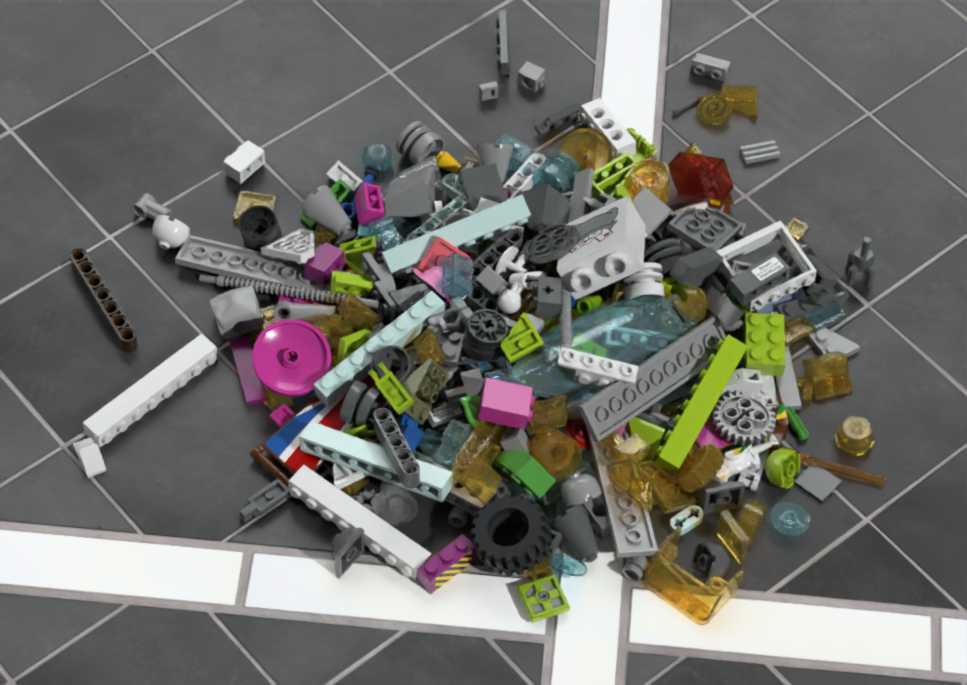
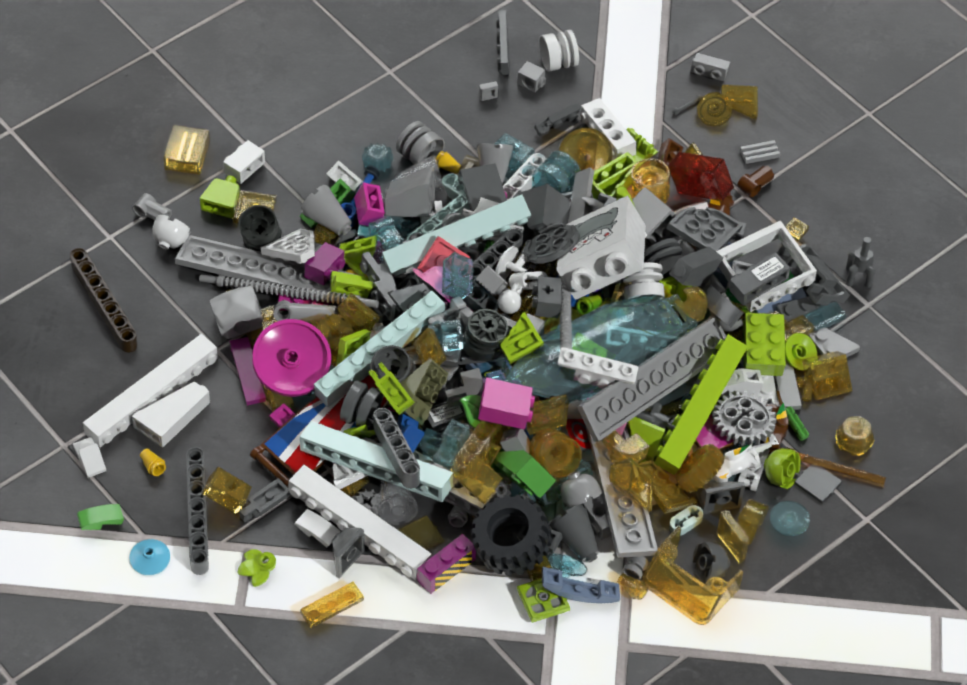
none -> bright green slope [77,504,124,530]
none -> medium azure dish [129,539,170,575]
none -> white slope [132,382,210,448]
none -> yellow cone [140,449,166,476]
none -> clear yellow brick [164,125,210,175]
none -> dark grey beam [186,447,209,575]
none -> lime torso [200,175,240,219]
none -> clear yellow brick [202,467,252,514]
none -> lime plate [237,549,276,587]
none -> white slope [294,509,341,548]
none -> clear yellow plate [300,581,364,628]
none -> clear yellow piece [398,516,444,550]
none -> clear light blue panel [440,319,463,352]
none -> white wheel [539,30,579,72]
none -> sand blue slope [542,567,620,604]
none -> clear yellow cone [617,573,648,600]
none -> reddish brown slope [654,138,683,175]
none -> reddish brown piece [737,165,774,197]
none -> lime dish [785,333,817,371]

